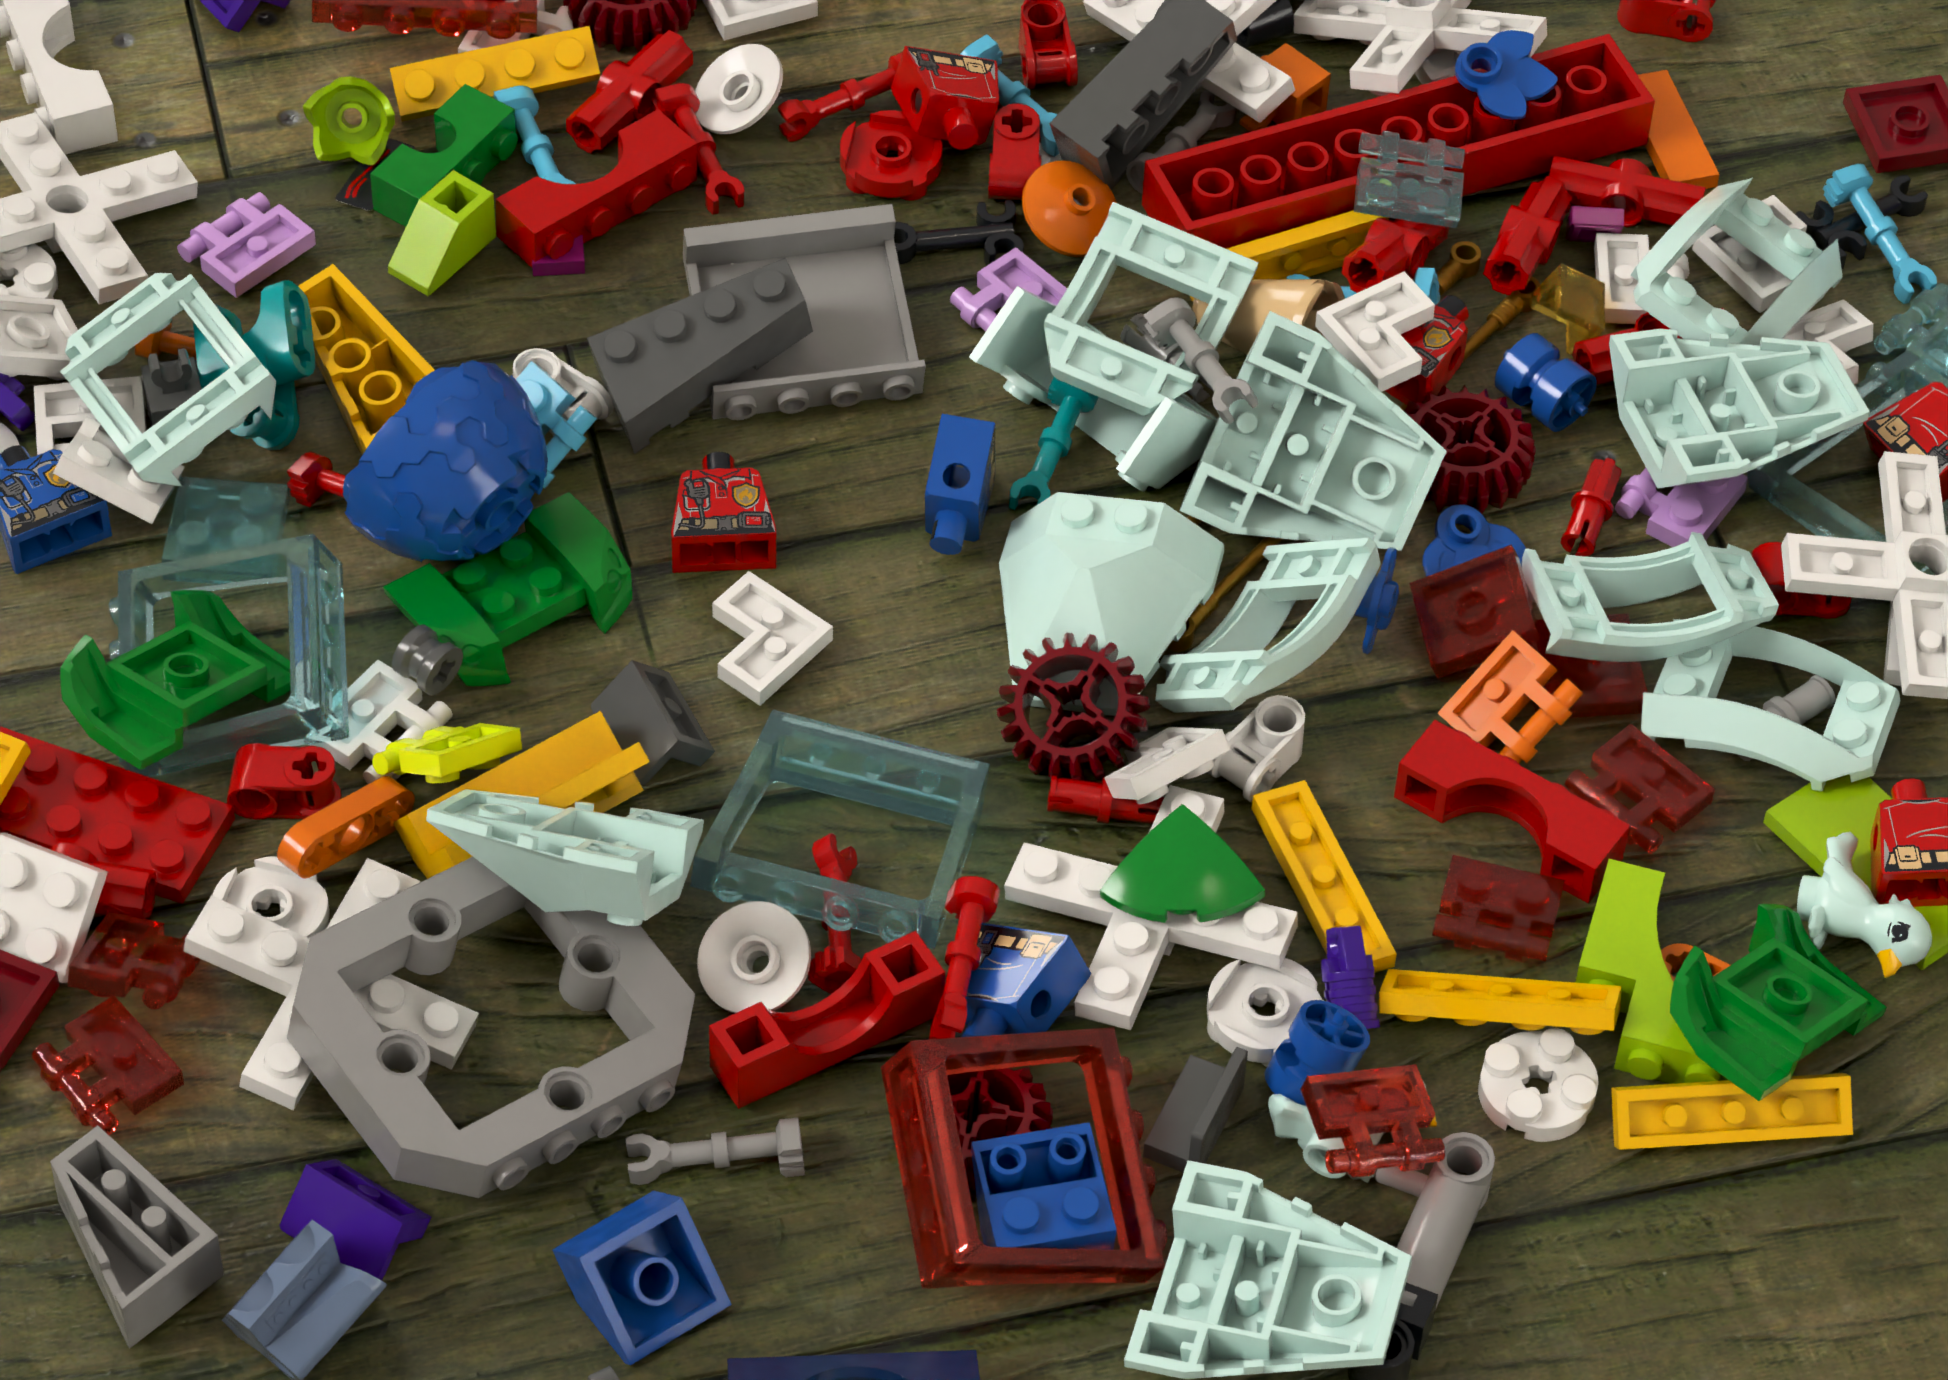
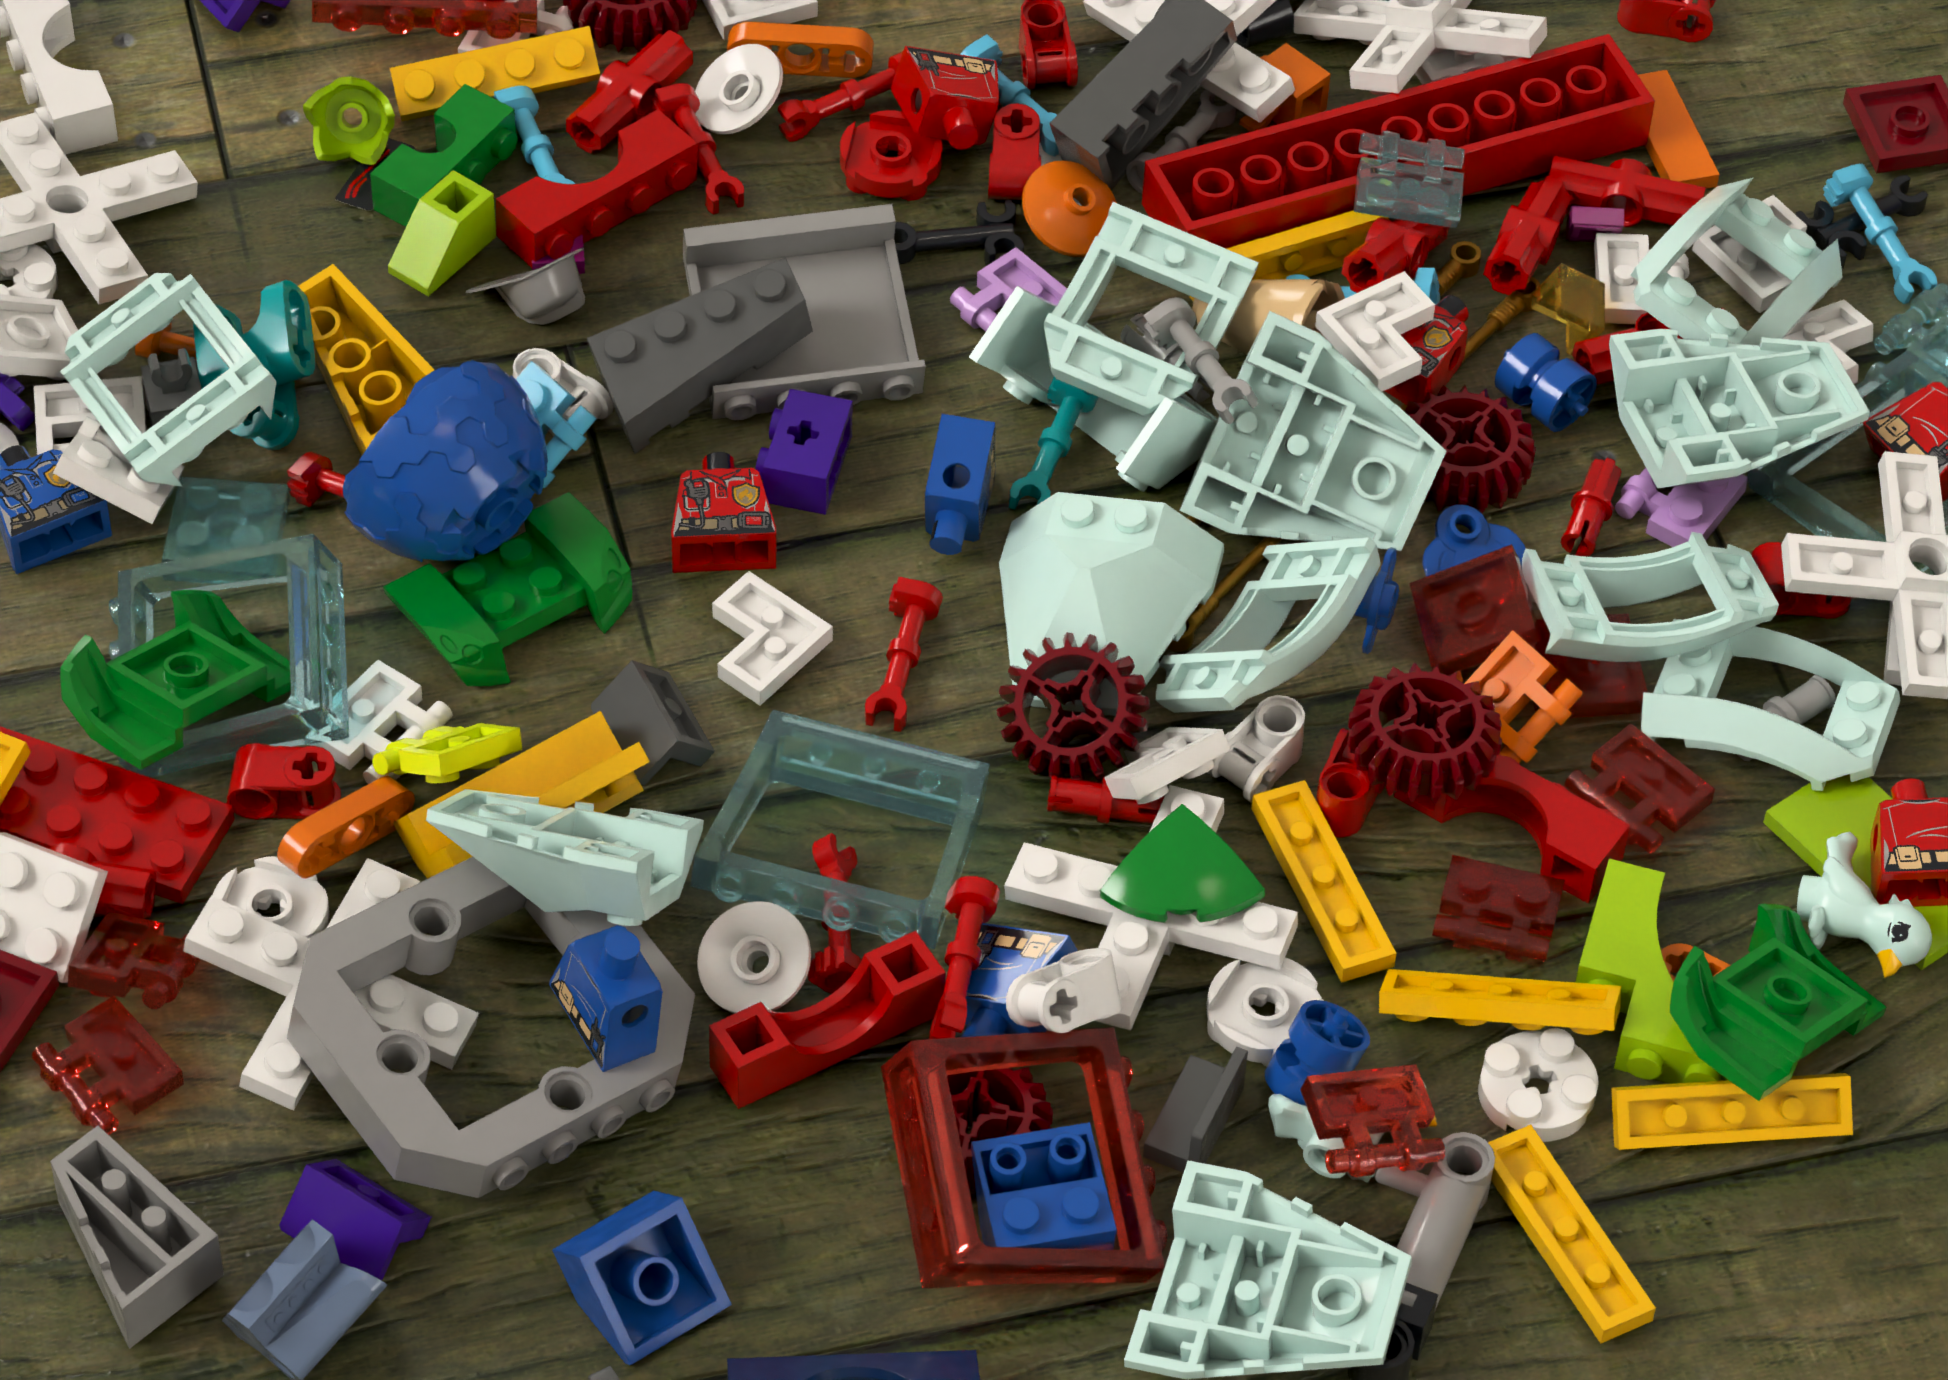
lavender plate [177,192,316,298] -> none
dark grey wheel [392,624,463,696] -> none
light grey piece [626,1117,805,1185] -> none
dark purple hinge [1321,925,1380,1029] -> none
blue plate [1455,30,1558,120] -> none
none -> light grey piece [466,247,585,325]
none -> blue torso [549,925,663,1072]
none -> orange beam [726,22,874,78]
none -> dark purple brick [756,389,853,515]
none -> red piece [864,577,943,732]
none -> white piece [1006,948,1122,1033]
none -> red piece [1316,728,1386,837]
none -> dark red gear [1348,662,1502,805]
none -> yellow plate [1488,1124,1656,1344]

